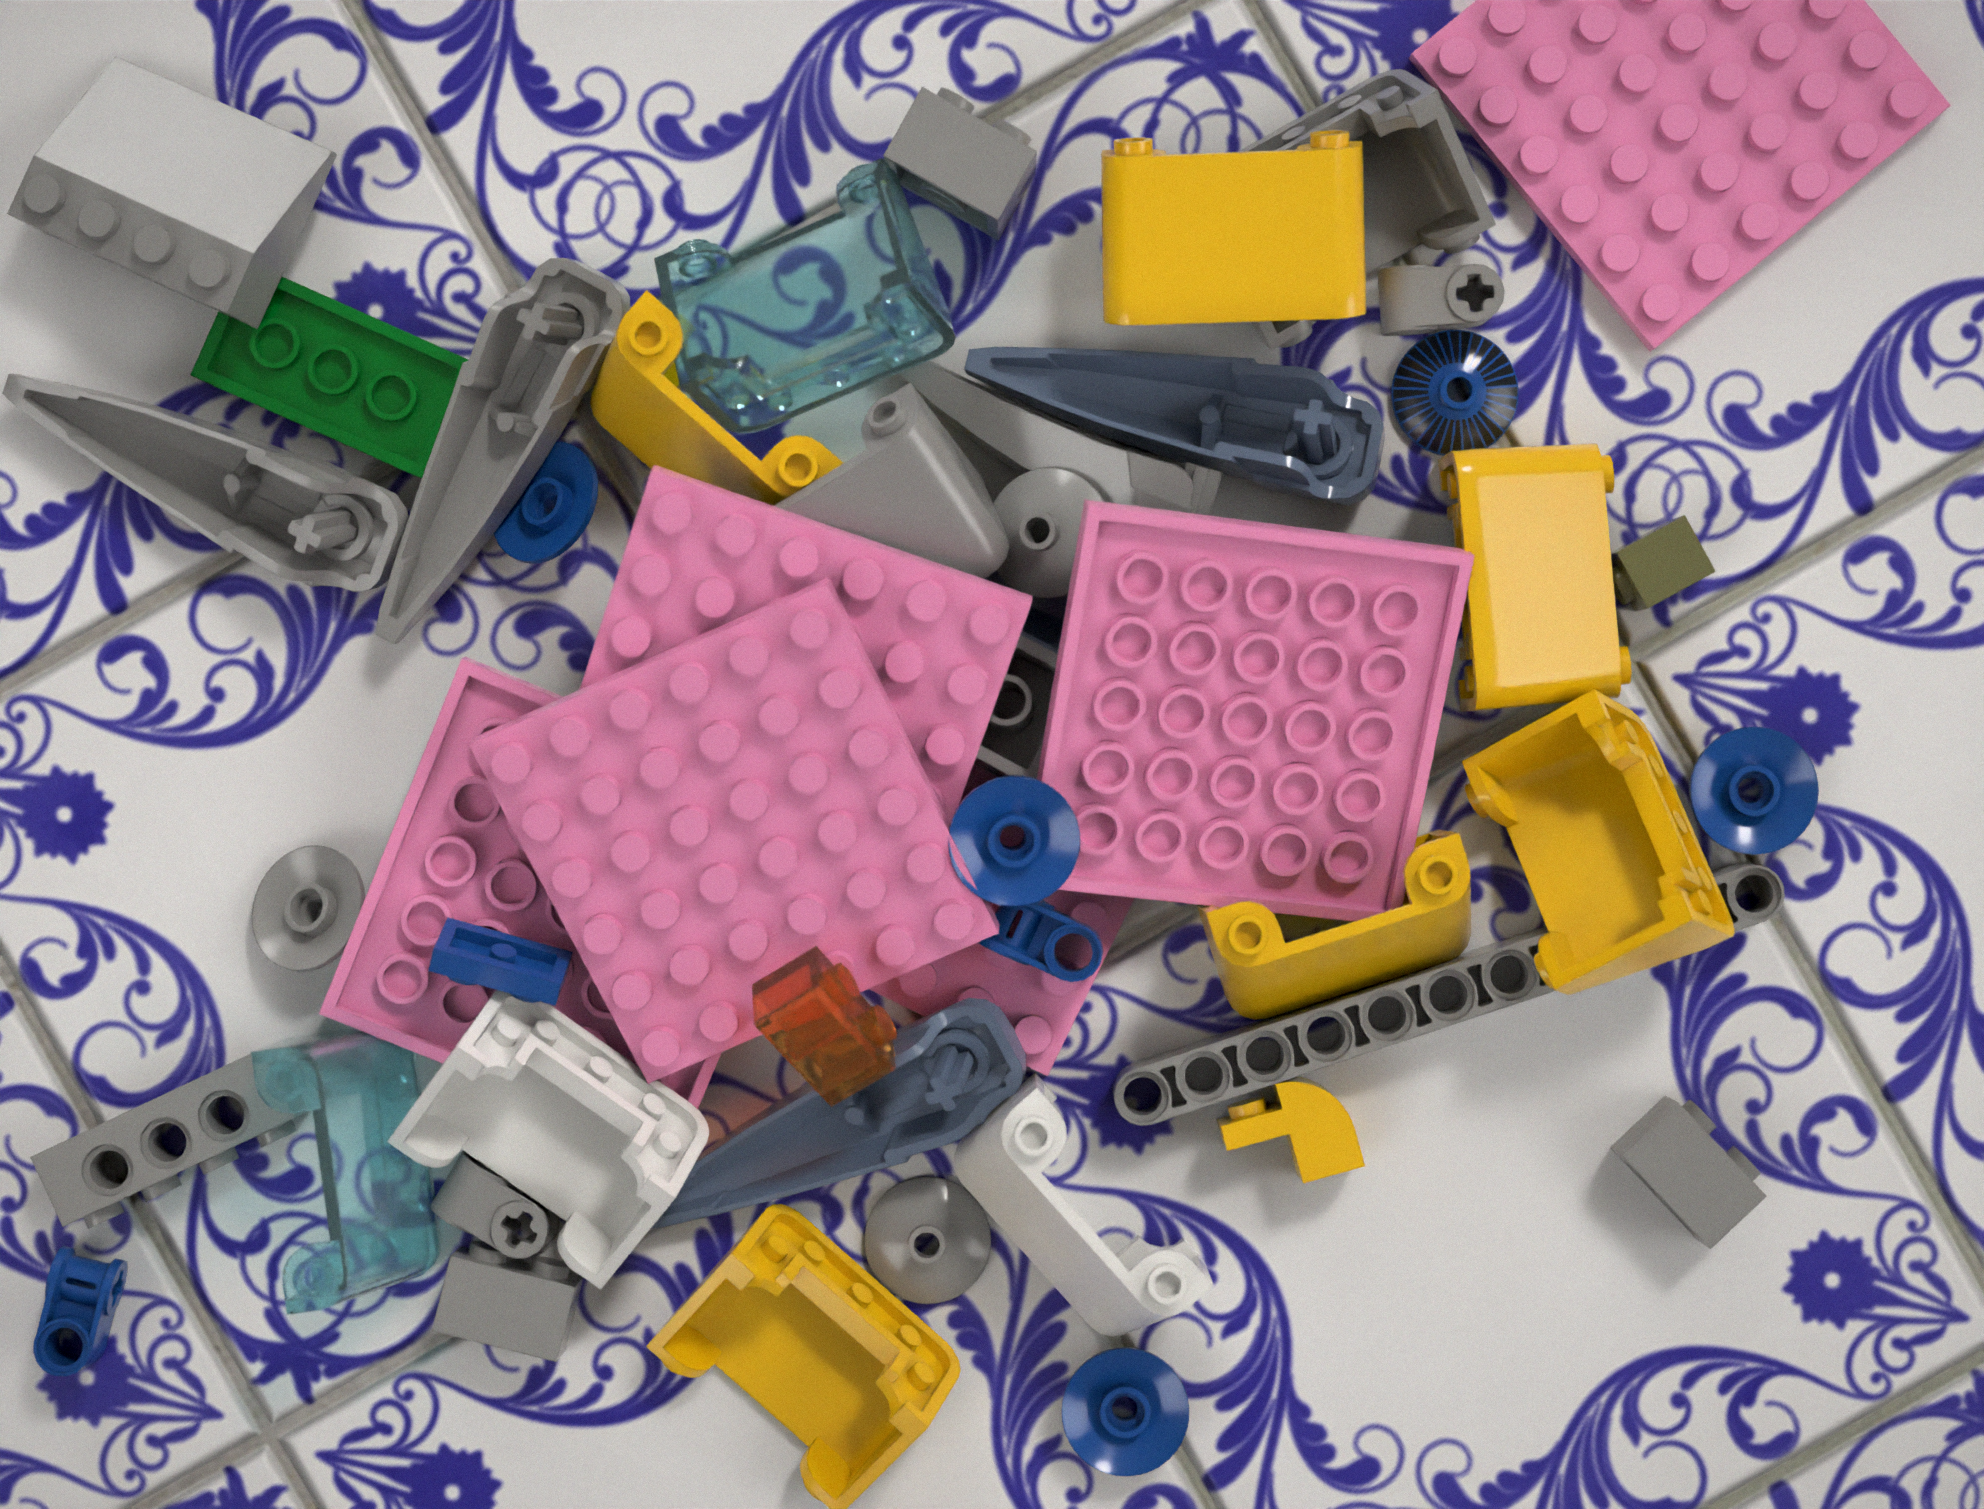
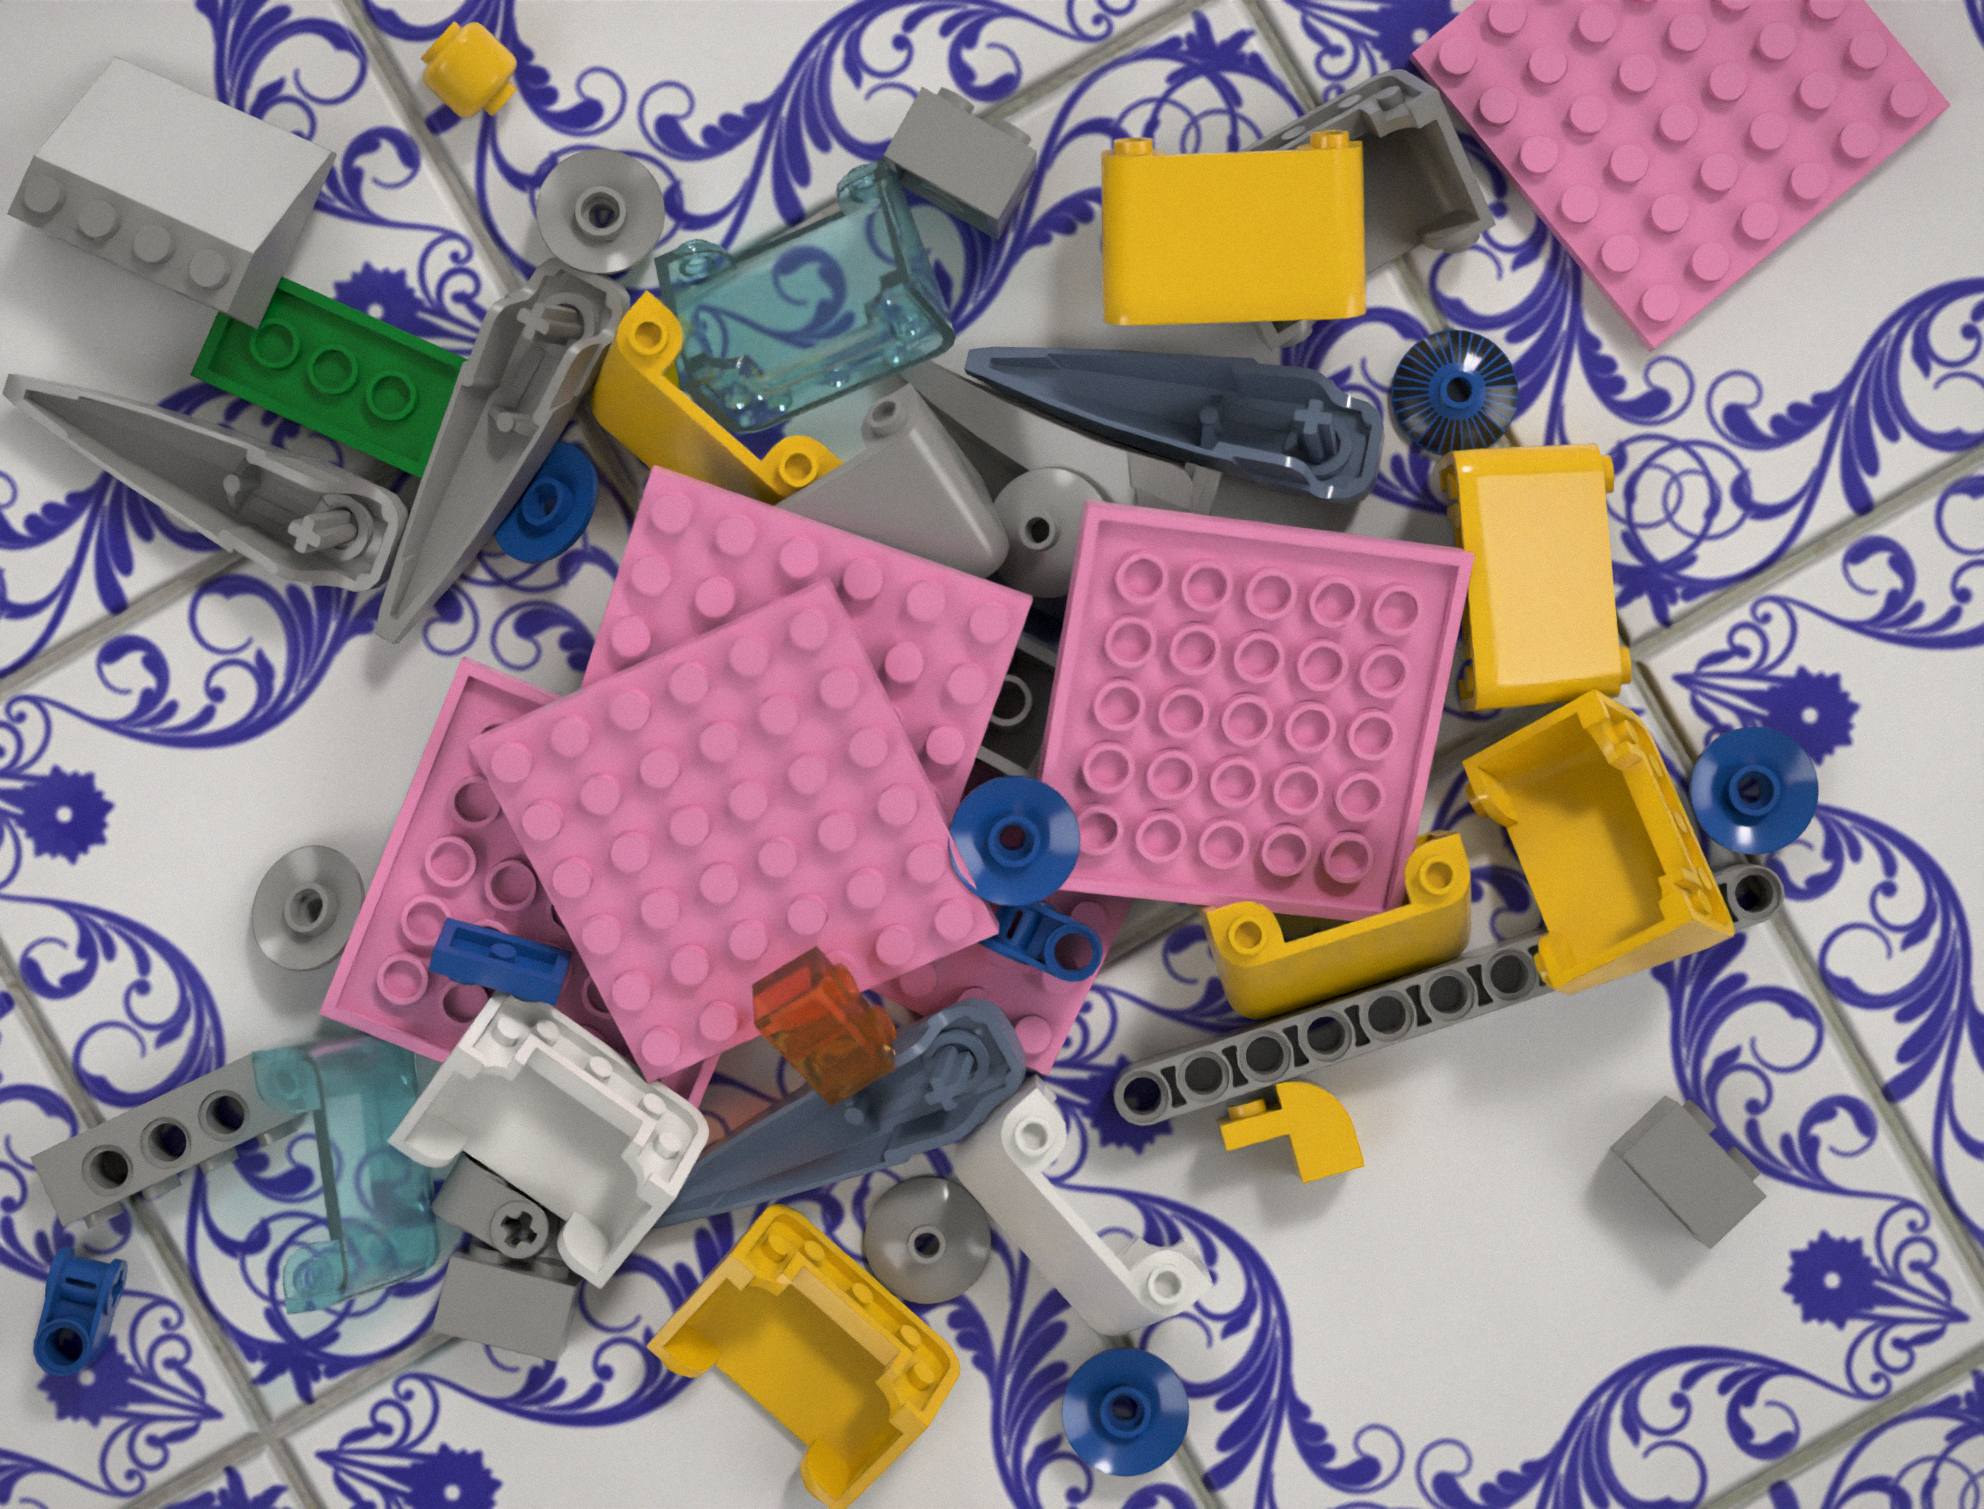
light grey piece [1377,264,1505,336] -> none
olive brick [1611,515,1716,611] -> none
none -> yellow head [420,21,517,118]
none -> light grey dish [536,149,665,275]

